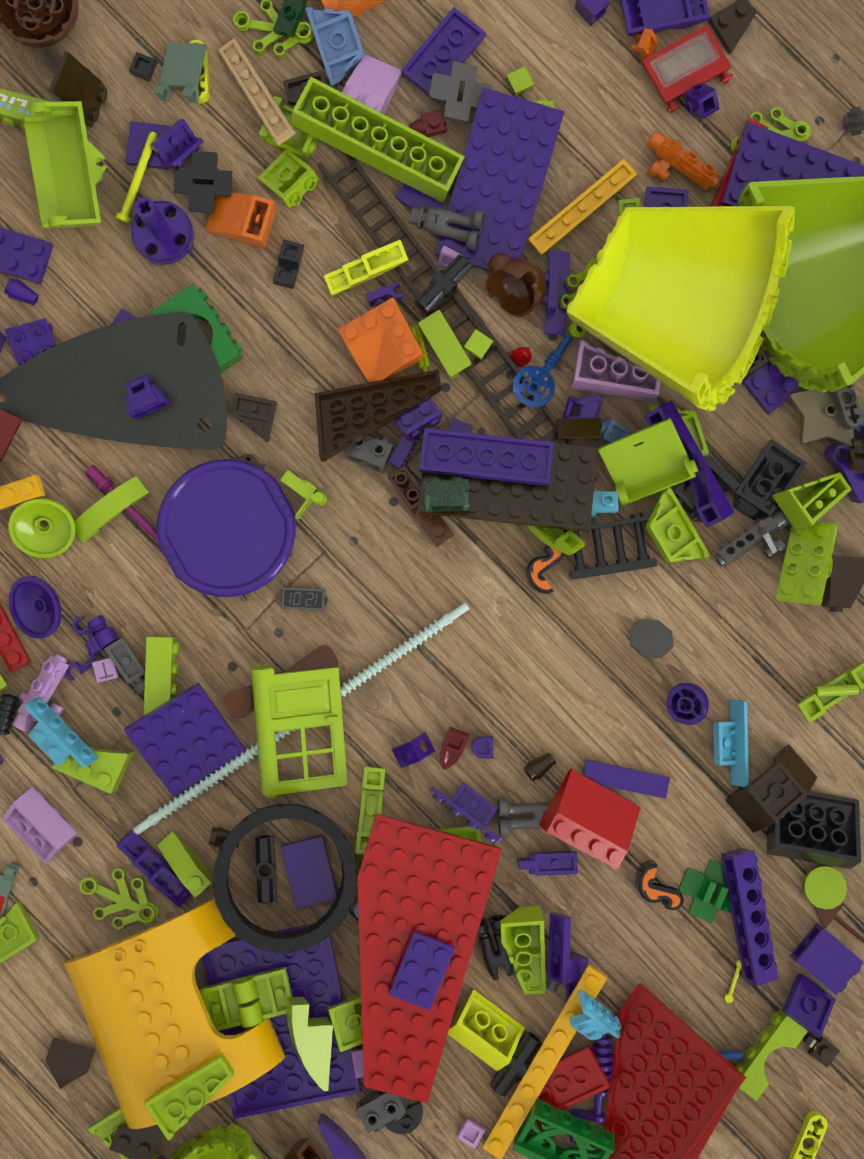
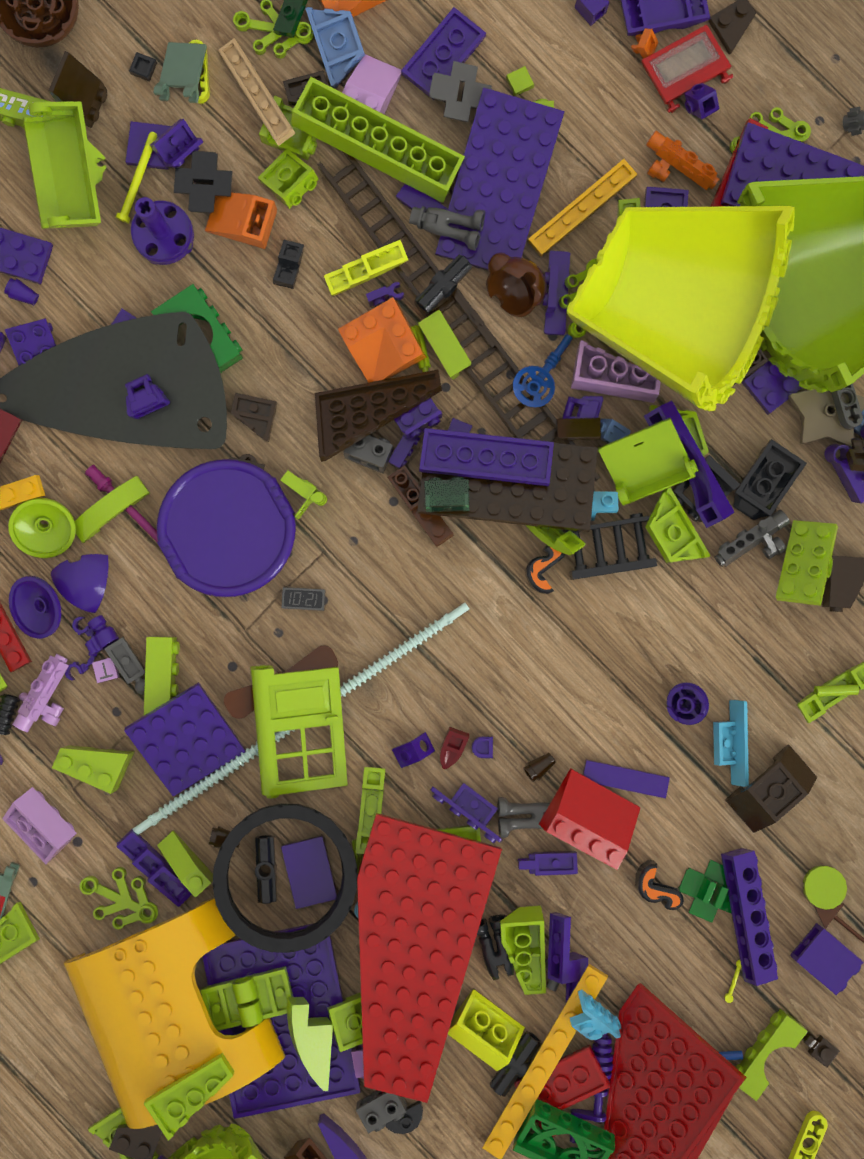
medium azure bracket [24,697,98,768] -> none
dark brown slope [46,1038,95,1089] -> none
dark purple plate [388,930,455,1010] -> none
dark red plate [408,109,447,138] -> none
lavender tile [437,246,463,268] -> none
lavender tile [456,1116,486,1149] -> none
lime tile [464,329,493,360] -> none
red plate [508,347,532,367] -> none
dark grey piece [629,620,674,658] -> none
black slope [767,791,861,869] -> none
lime wedge [772,472,852,530] -> none
dark purple tile [782,974,836,1038] -> none
none -> dark purple brick [50,554,109,613]

